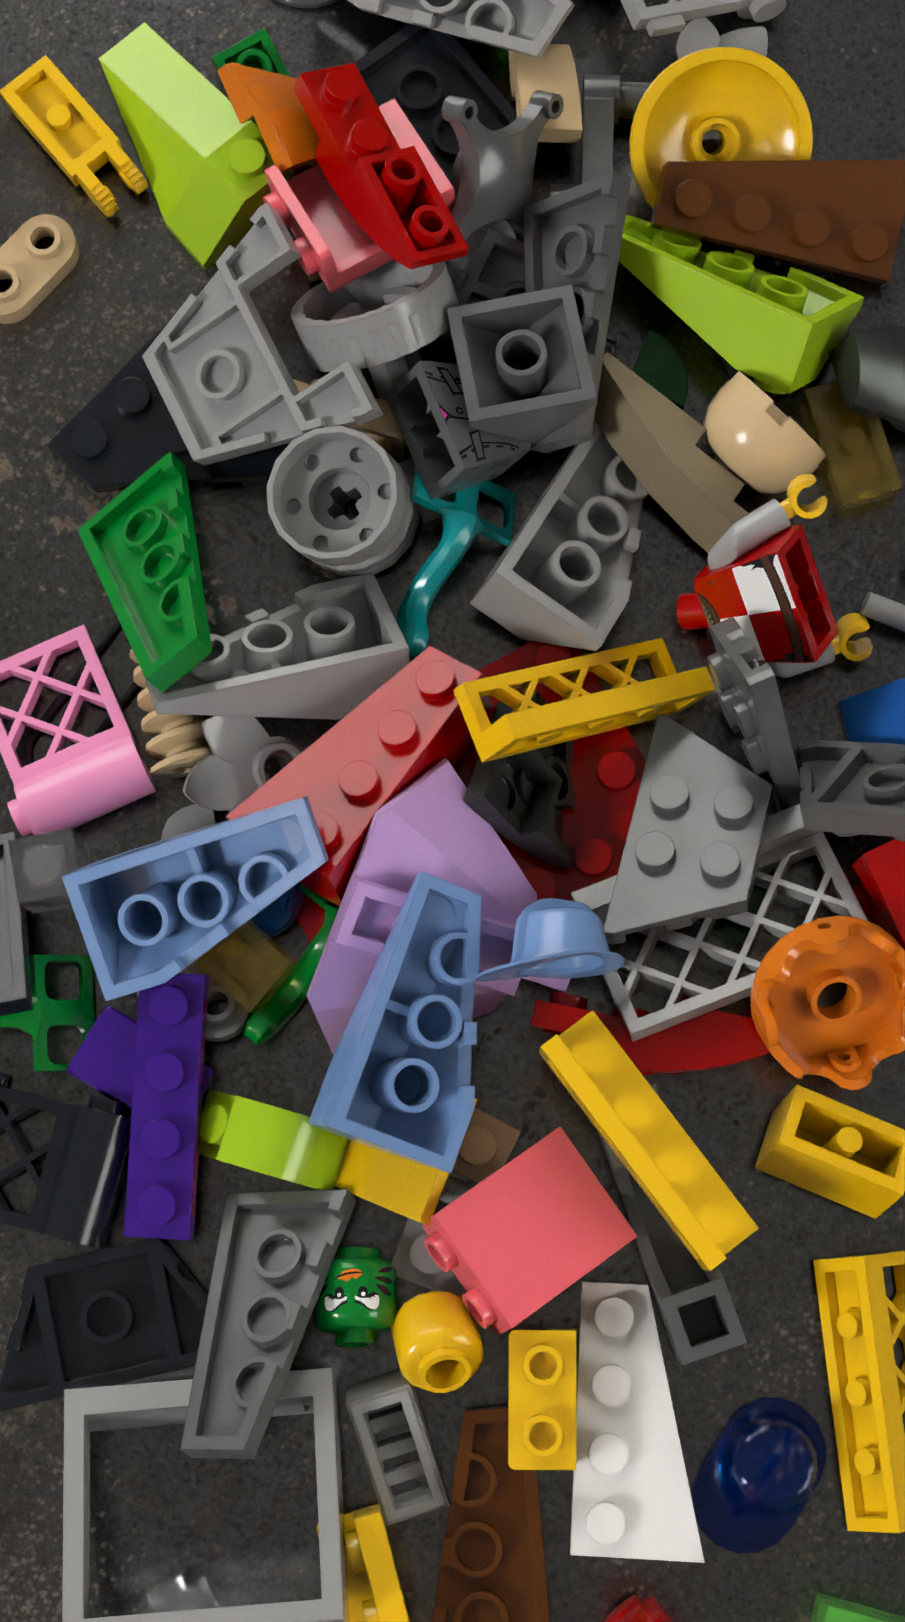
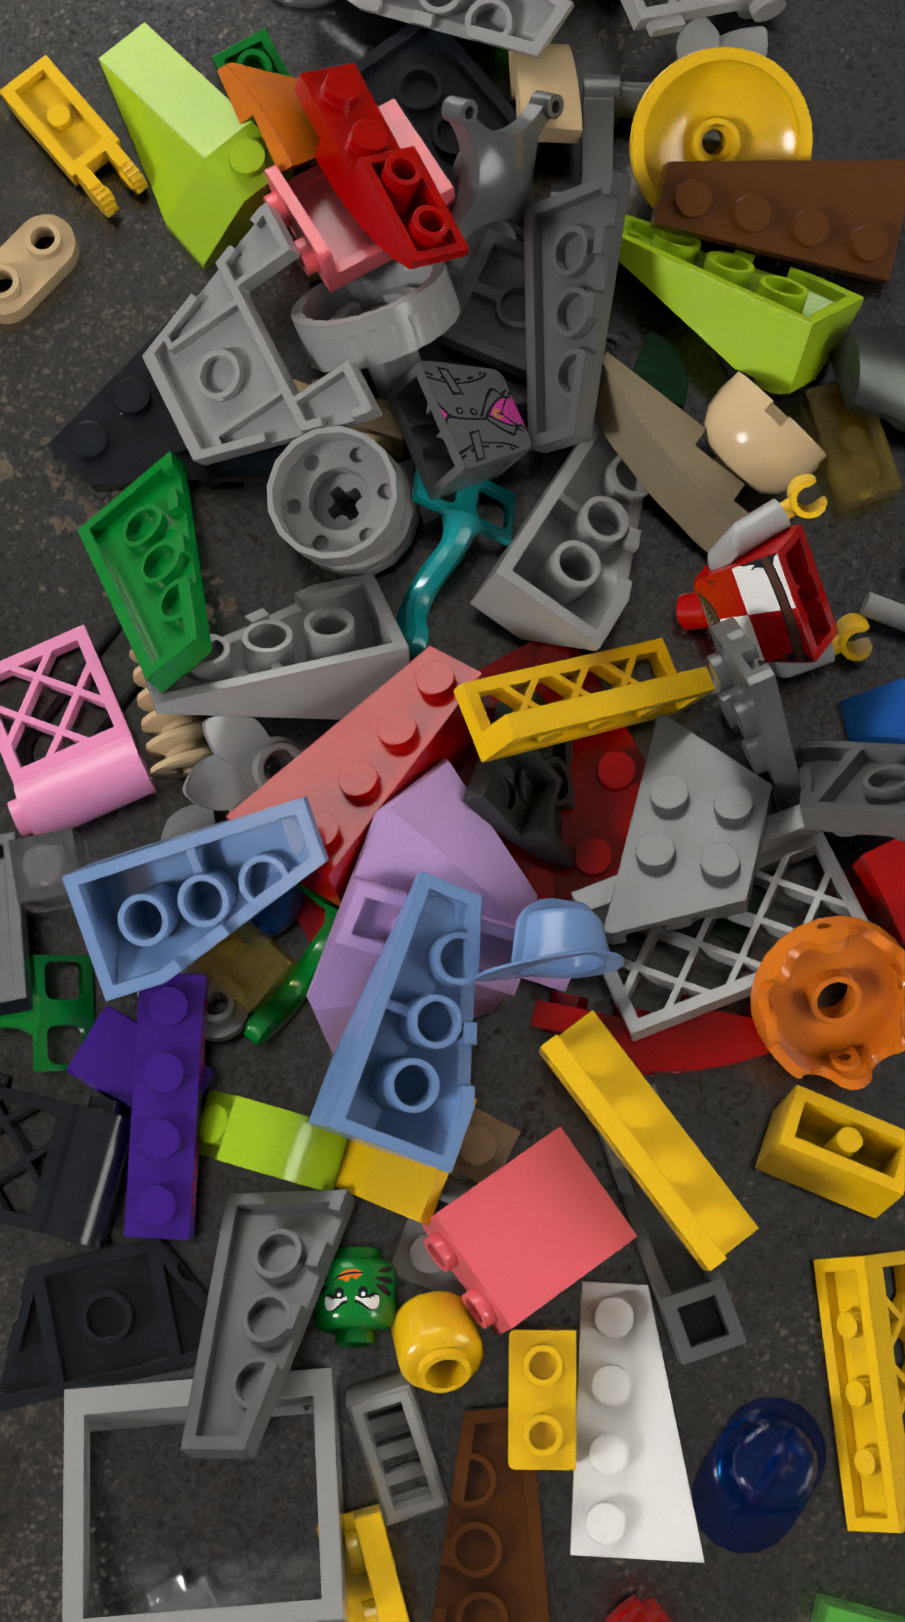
dark grey slope [446,284,597,444] -> none

